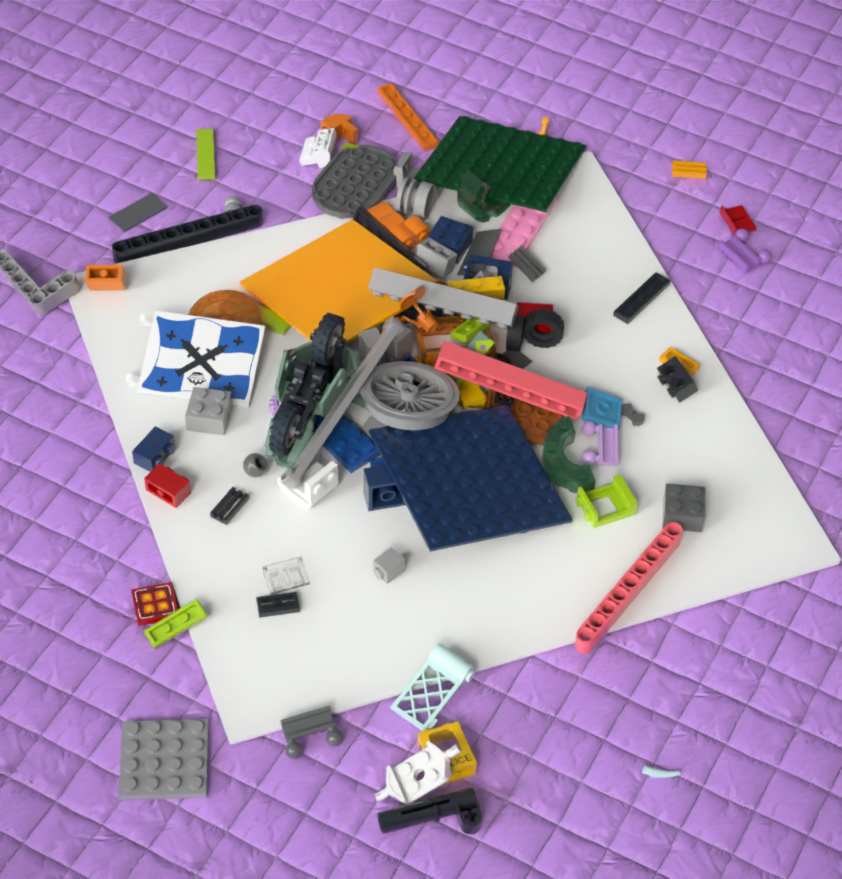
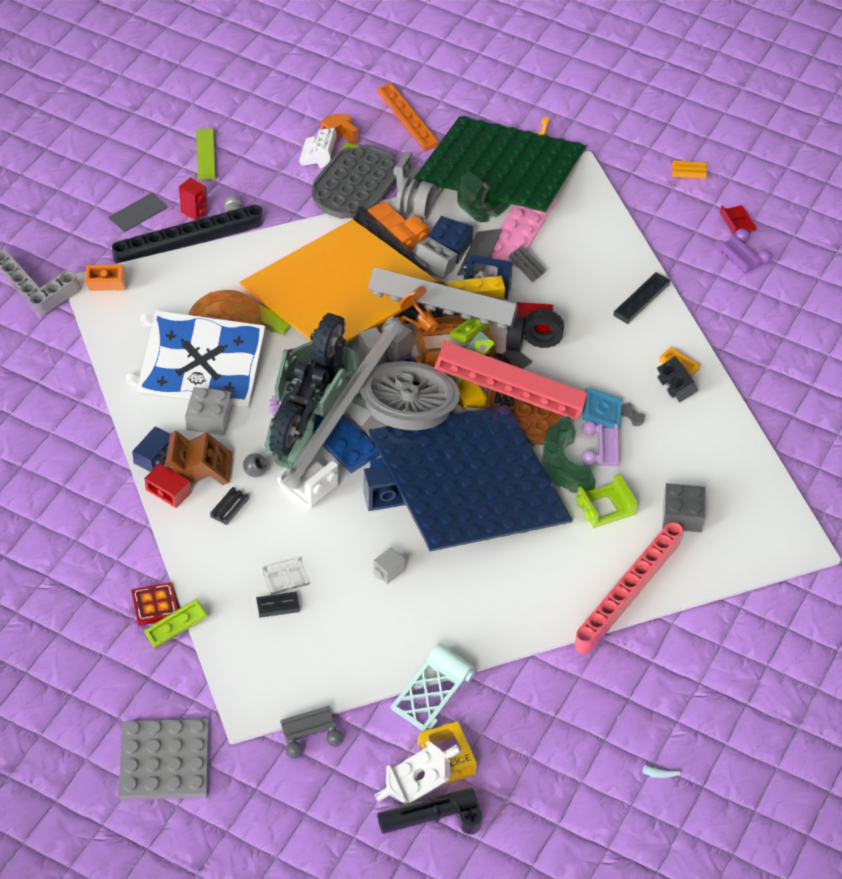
none -> dark orange bracket [166,431,233,485]
none -> red brick [179,177,208,220]

